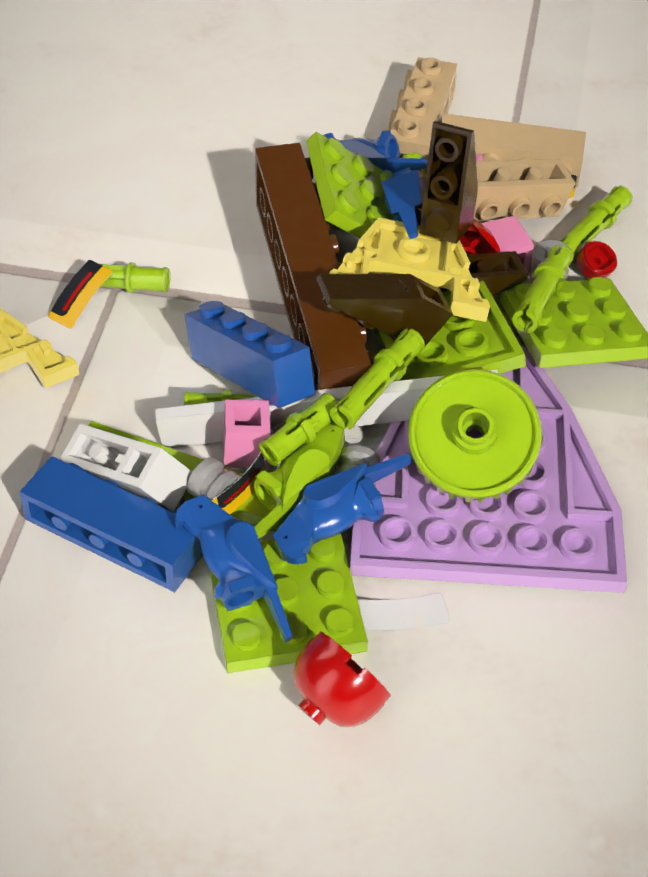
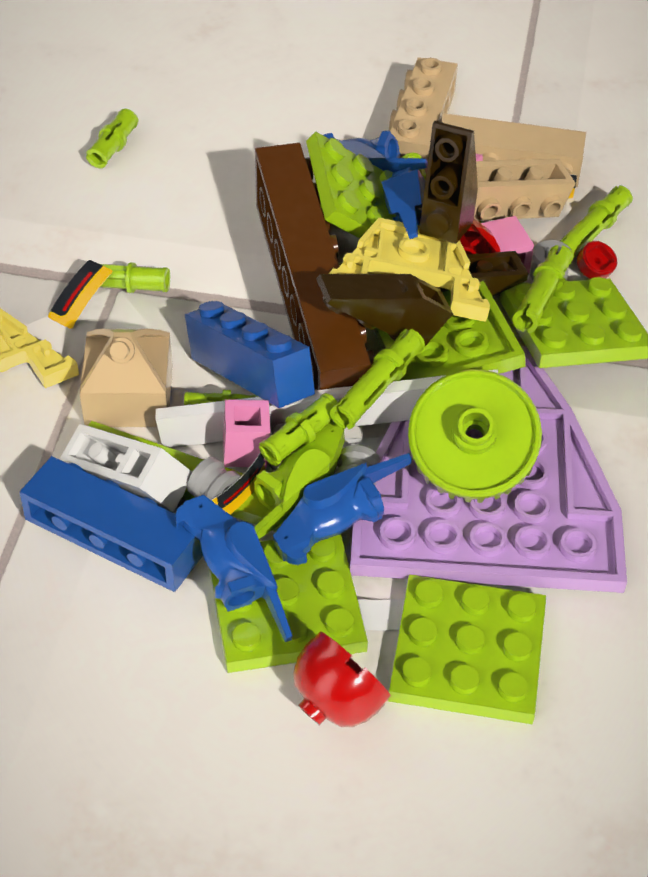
none -> tan piece [80,329,173,427]
none -> lime pin [86,108,139,168]
none -> lime plate [388,574,546,725]

